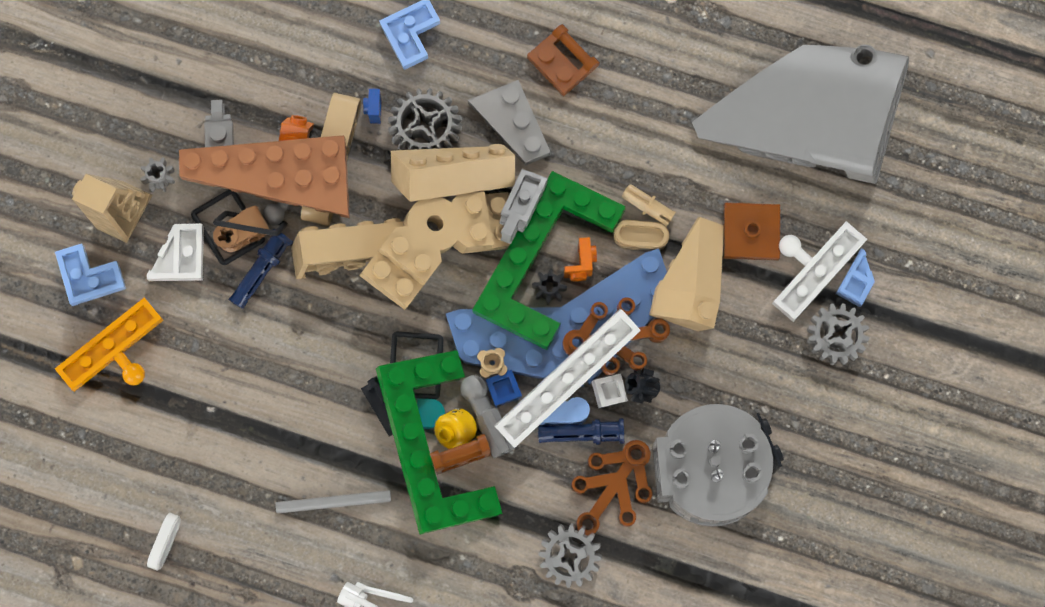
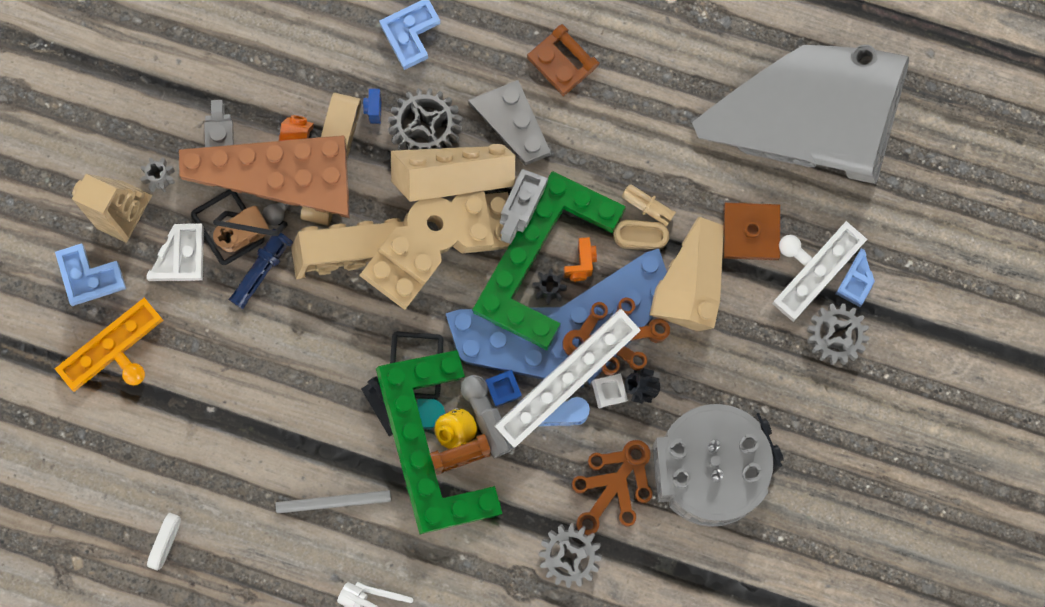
tan plate [477,348,507,378] -> none
dark blue pin [538,418,625,445] -> none

